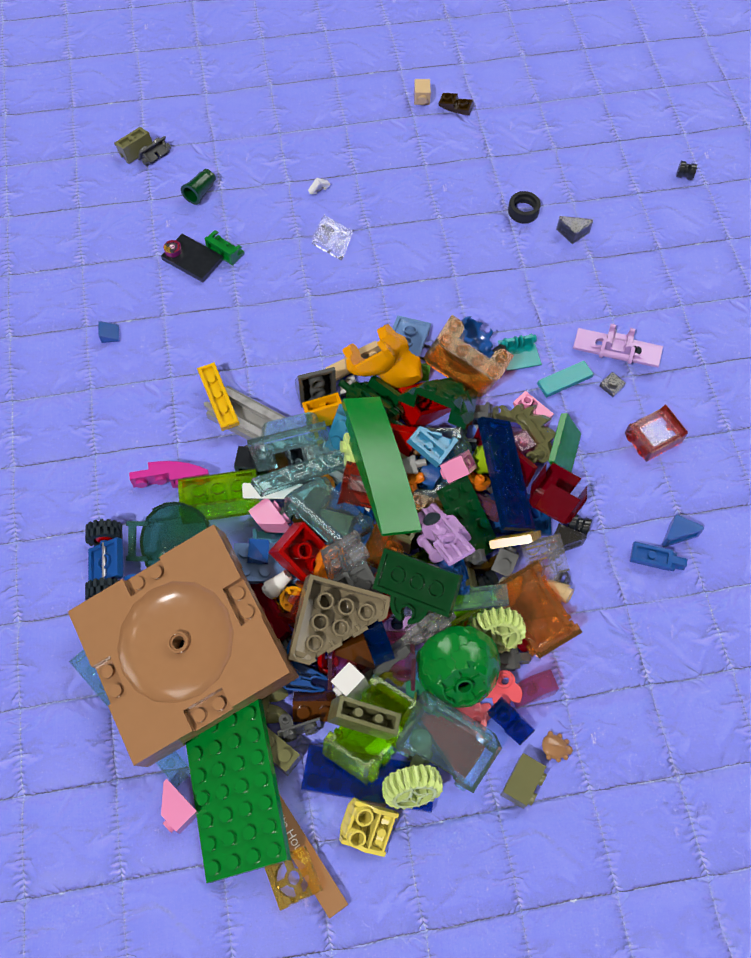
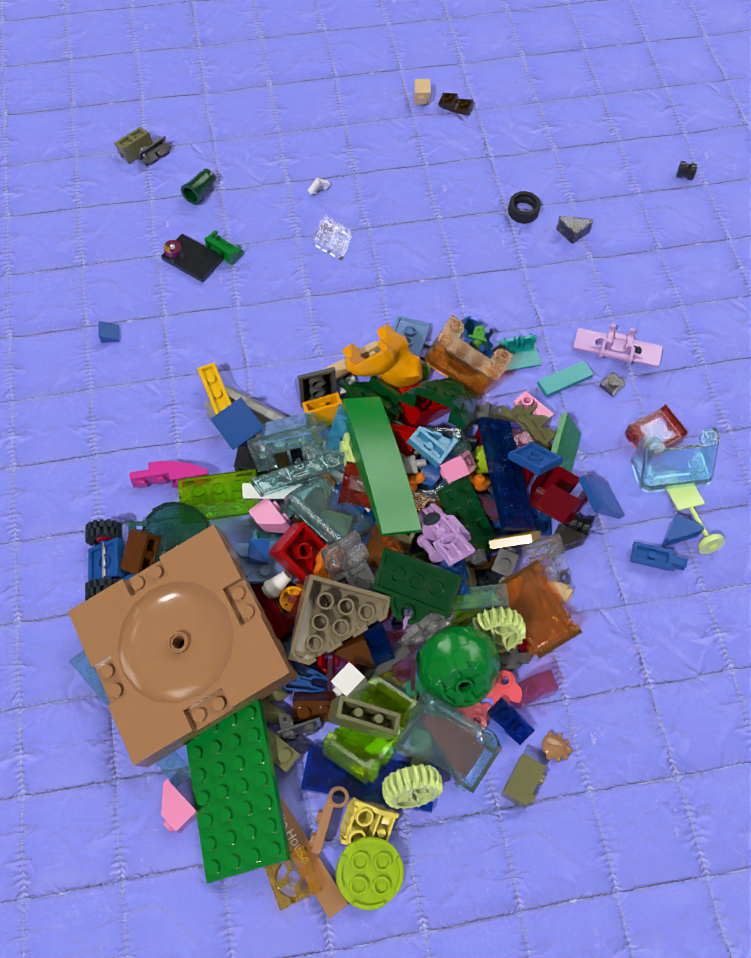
none -> reddish brown brick [120,529,162,574]
none -> blue tile [210,397,264,450]
none -> medium nougat plate [309,786,349,855]
none -> lime tile [335,836,404,910]
none -> bright green hinge [468,325,487,350]
none -> blue tile [507,442,563,475]
none -> blue tile [578,475,625,519]
none -> clear light blue windscreen [631,428,720,492]
none -> yellowish green piece [666,481,726,554]

